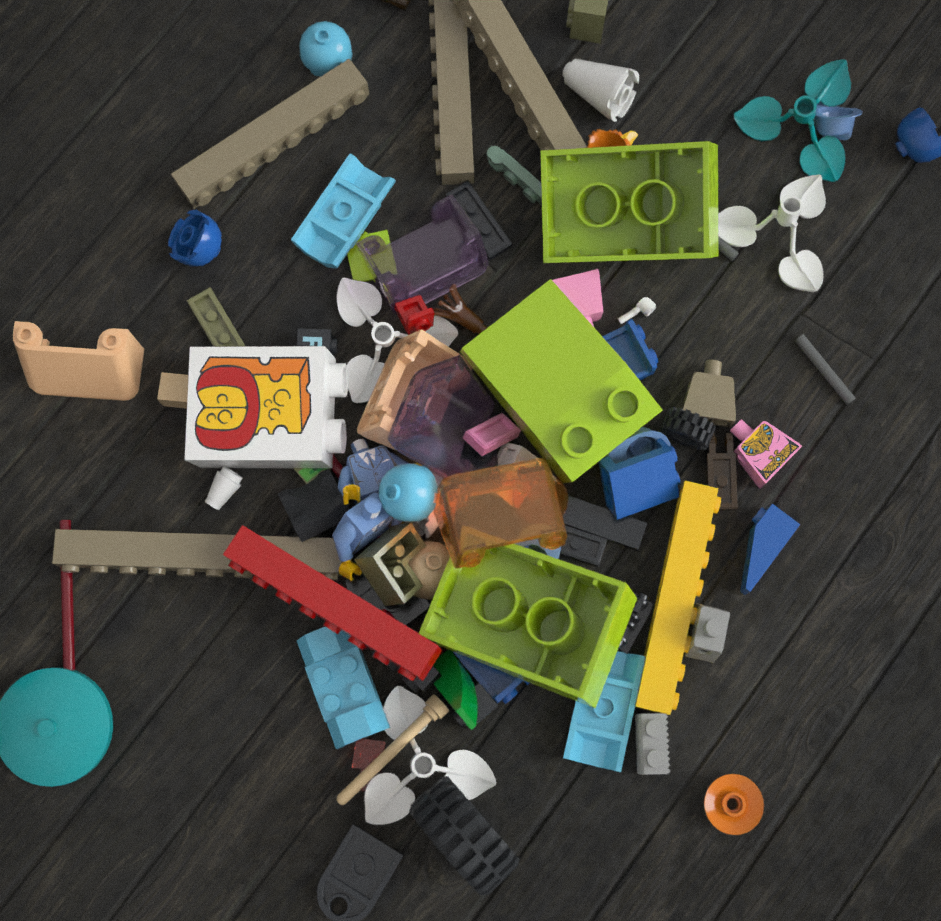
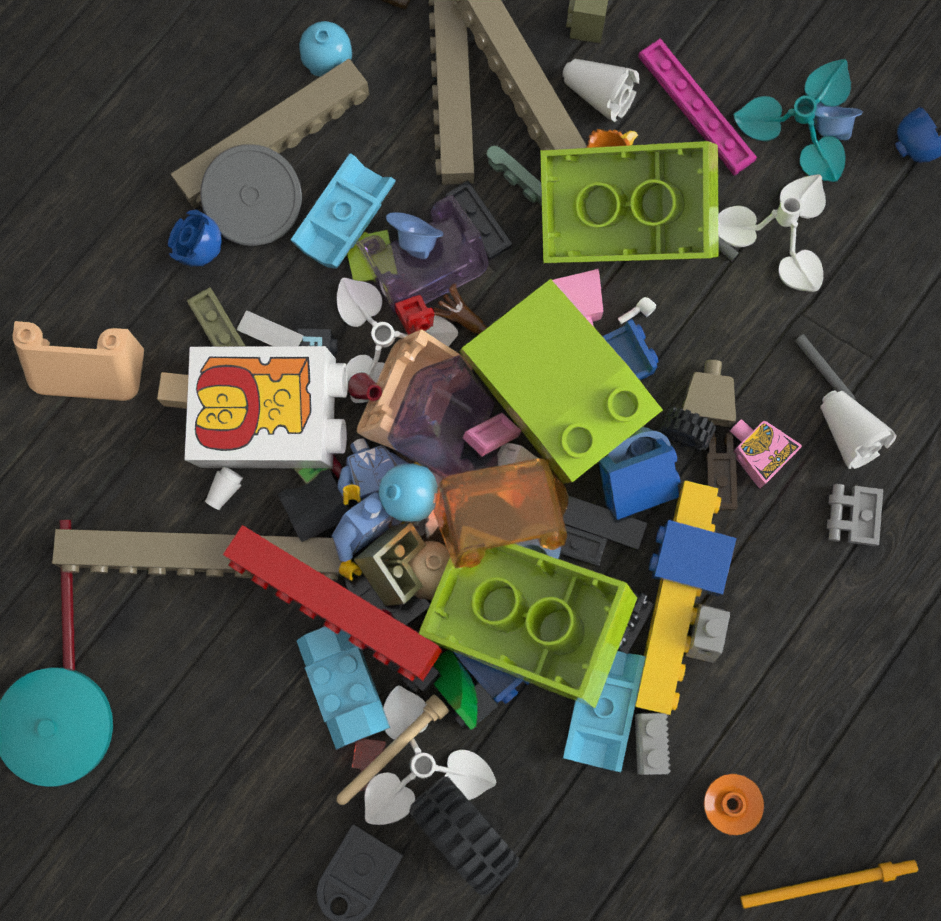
blue slope [740,504,800,595] -> none
none -> dark grey brick [200,144,302,246]
none -> white sticker [237,310,303,347]
none -> dark red cone [348,372,382,401]
none -> medium blue piece [386,213,444,259]
none -> dark pink tile [638,39,757,175]
none -> blue panel [648,520,736,596]
none -> light orange bar [740,860,918,909]
none -> white cone [821,390,897,469]
none -> light grey plate [826,484,883,546]

